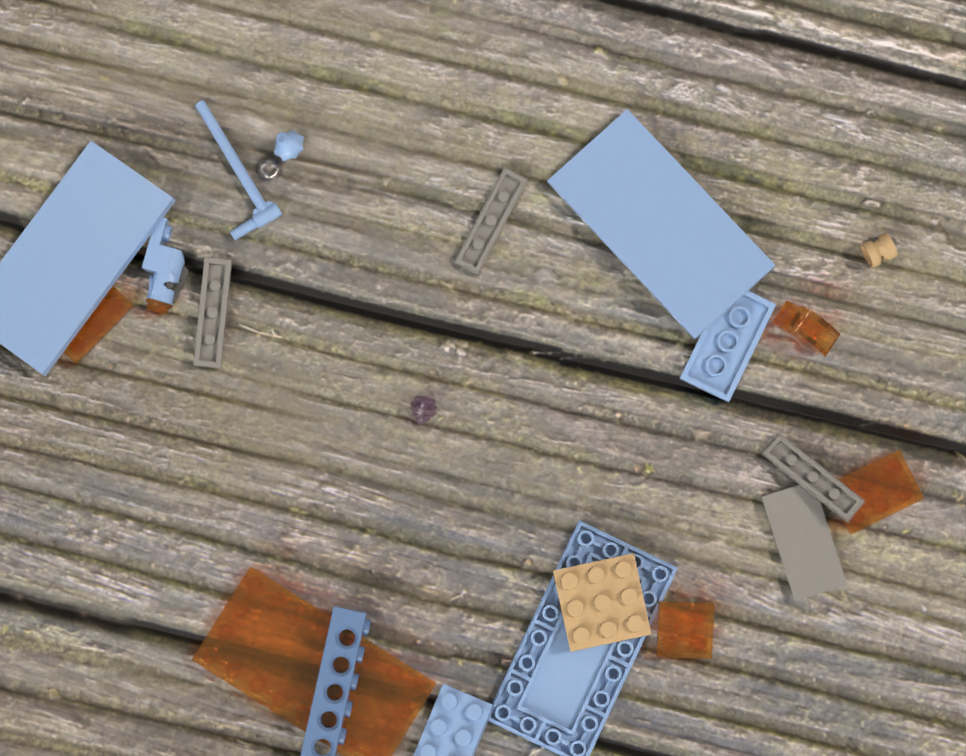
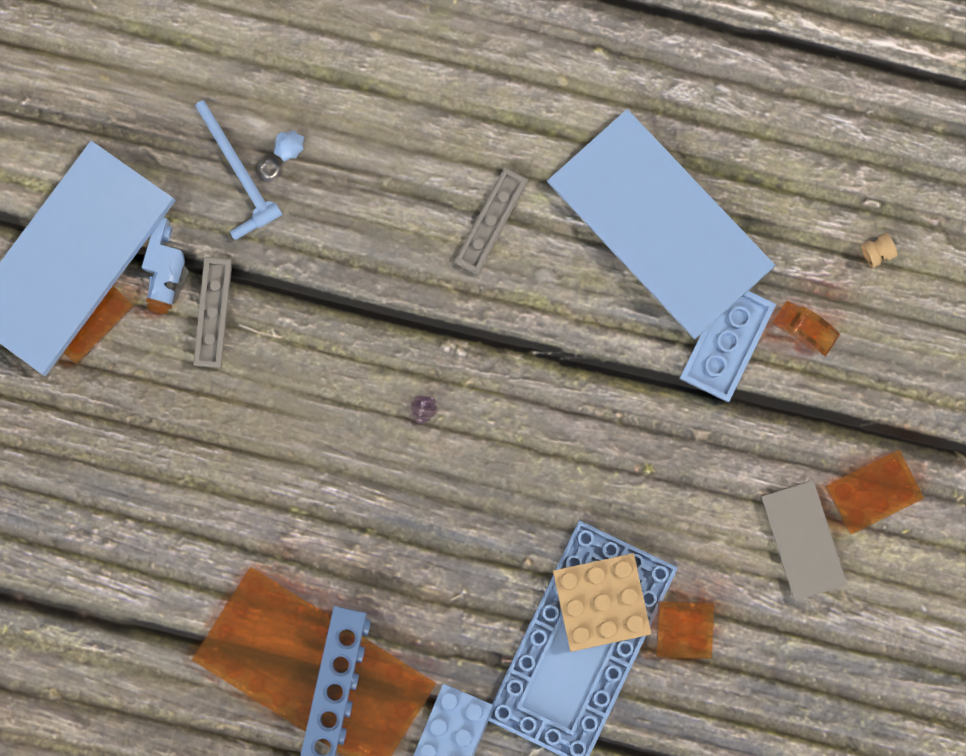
light grey tile [762,433,865,523] -> none

